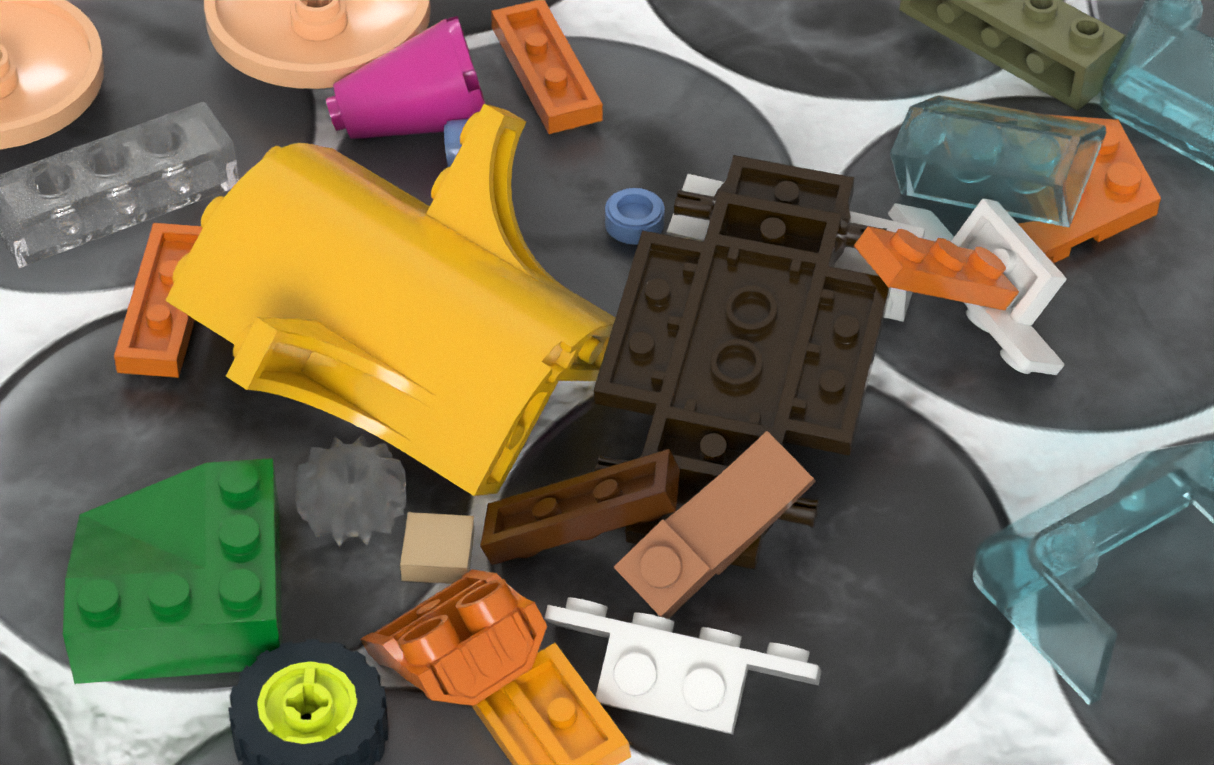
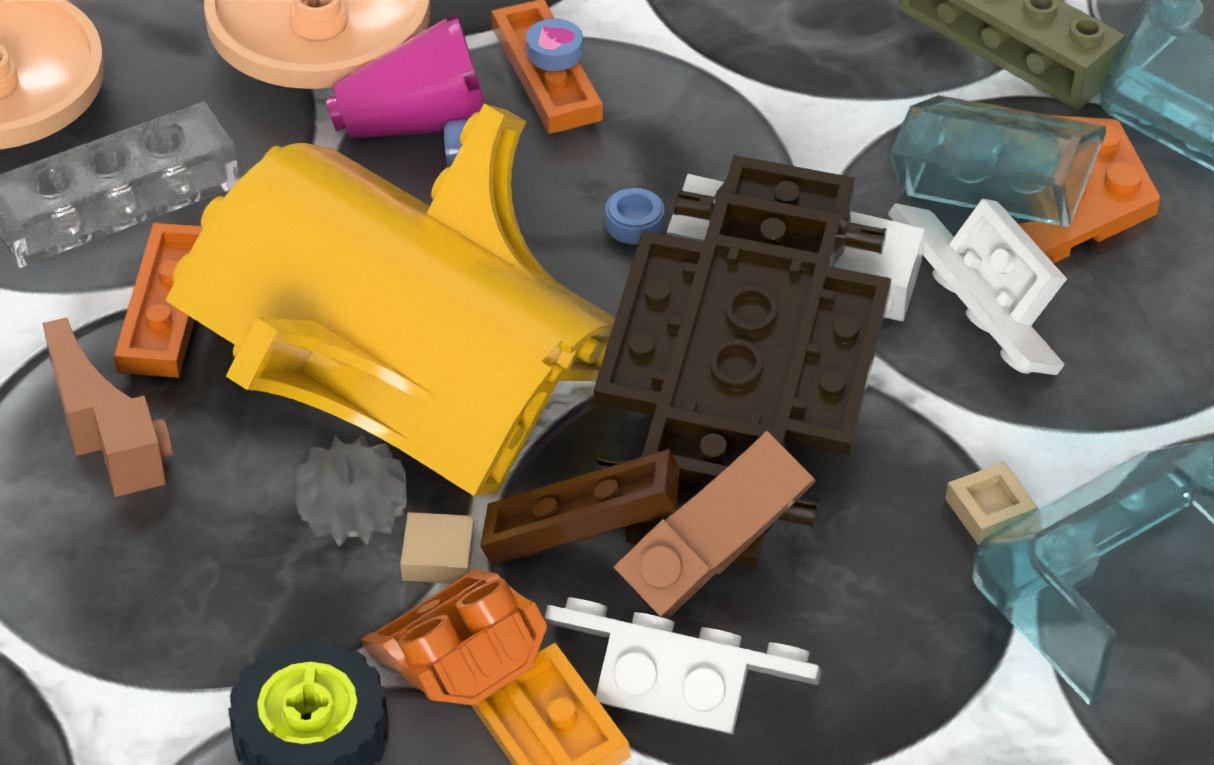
green slope [63,458,283,684] -> none
orange plate [854,226,1019,311] -> none
none -> nougat slope [42,317,173,497]
none -> medium blue tile [526,18,583,71]
none -> tan tile [945,462,1038,545]

